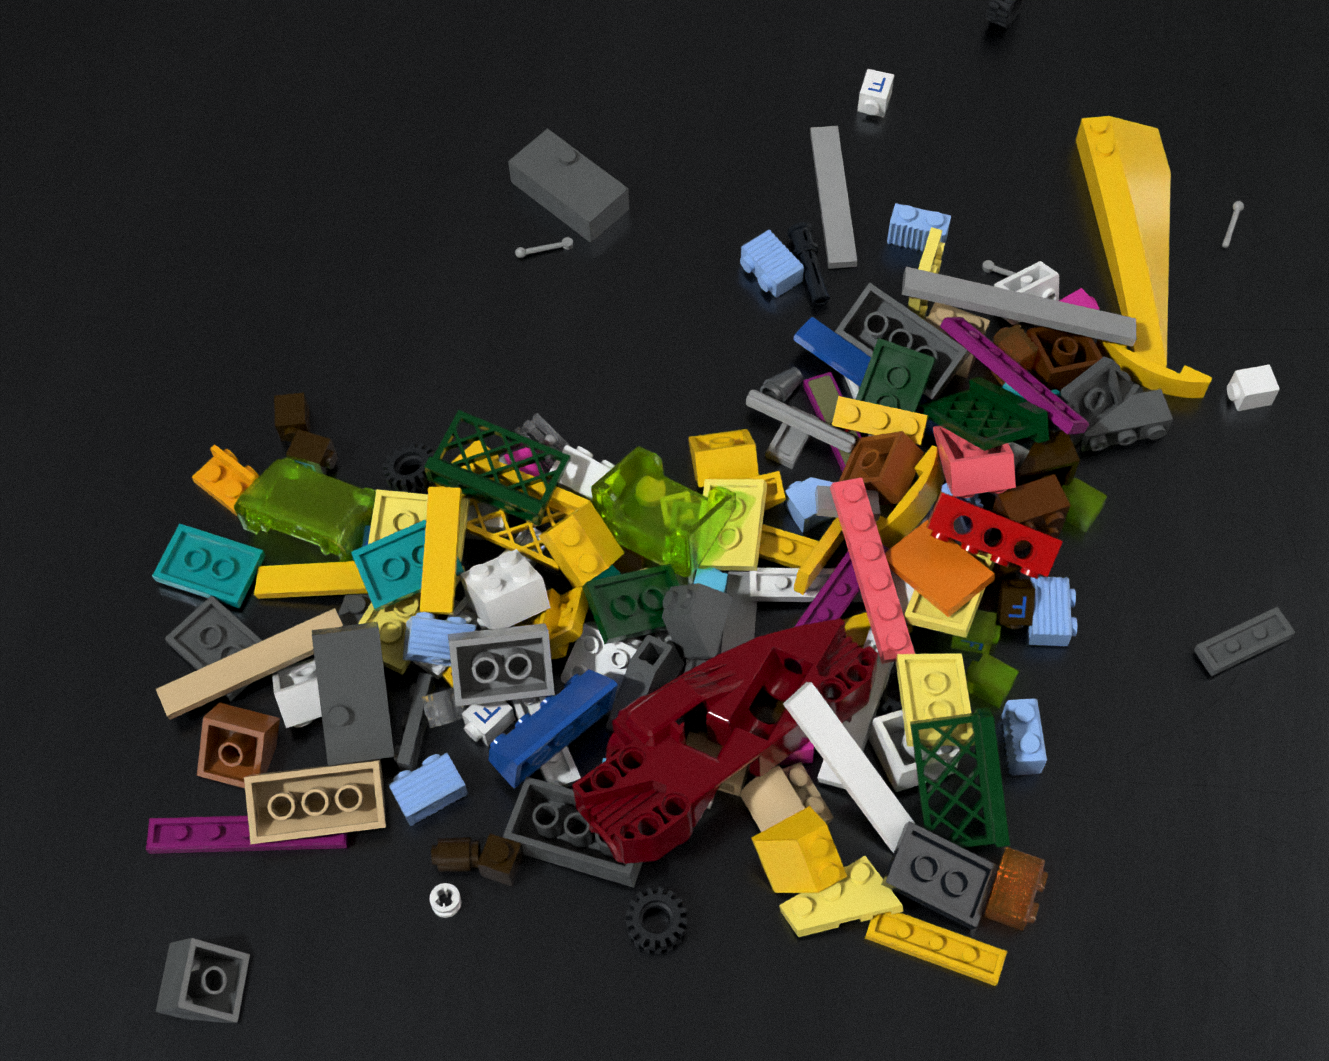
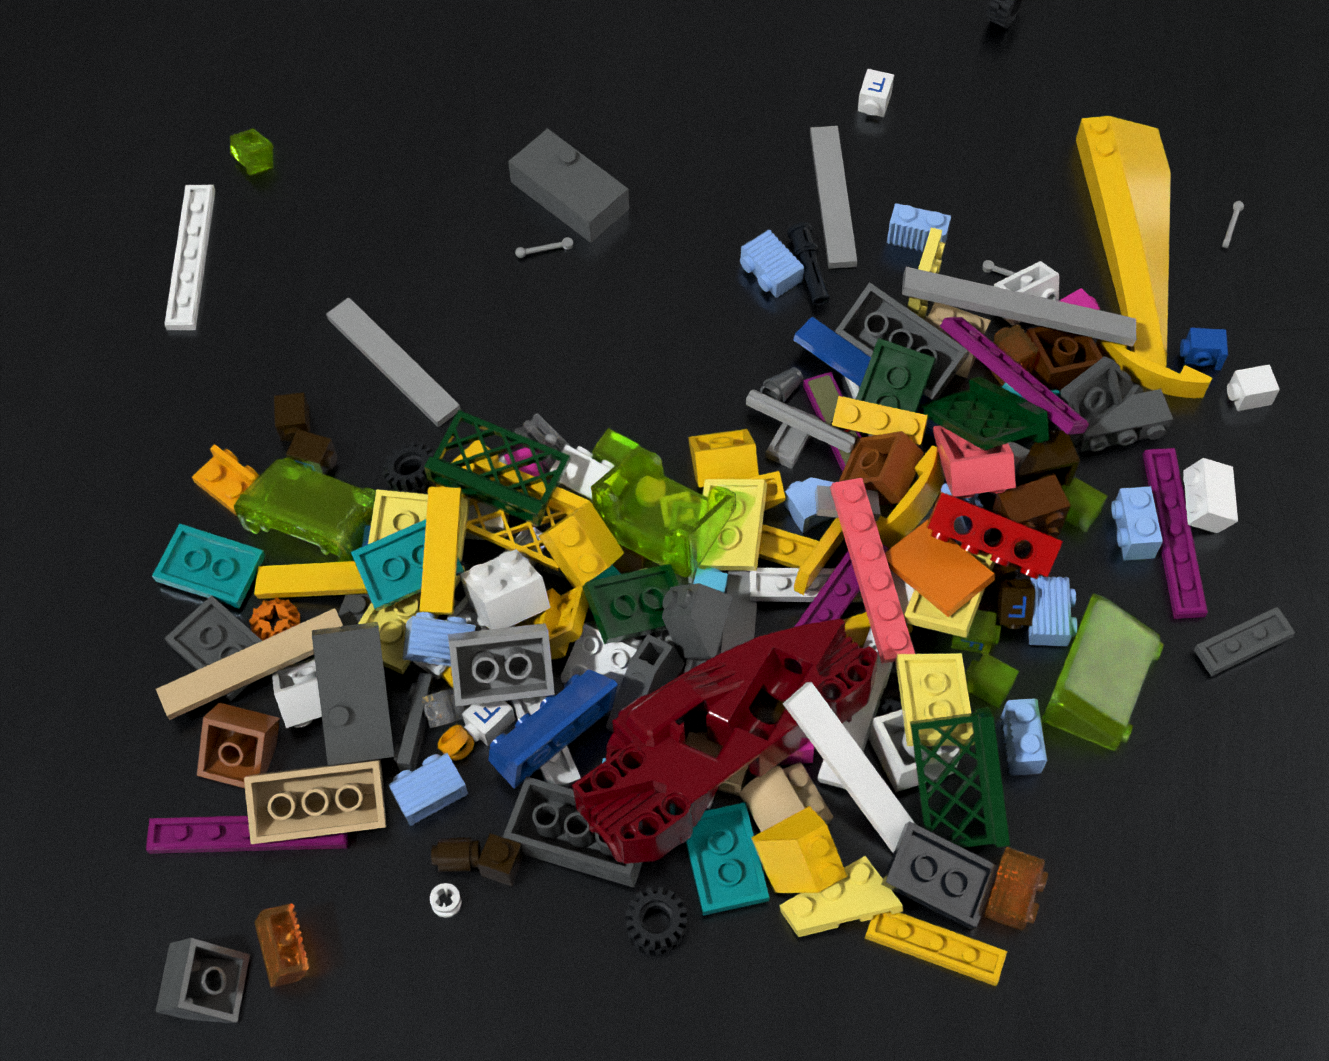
none -> white tile [165,185,215,330]
none -> clear neon green brick [230,128,273,175]
none -> orange gear [249,597,301,641]
none -> clear orange brick [254,904,311,987]
none -> light grey tile [326,297,461,428]
none -> light orange tile [438,724,474,761]
none -> clear neon green brick [592,428,642,481]
none -> teal plate [686,802,769,916]
none -> clear neon green windscreen [1041,593,1164,751]
none -> light blue brick [1111,486,1163,560]
none -> magenta tile [1143,448,1208,619]
none -> blue brick [1180,328,1228,370]
none -> white brick [1183,458,1238,533]

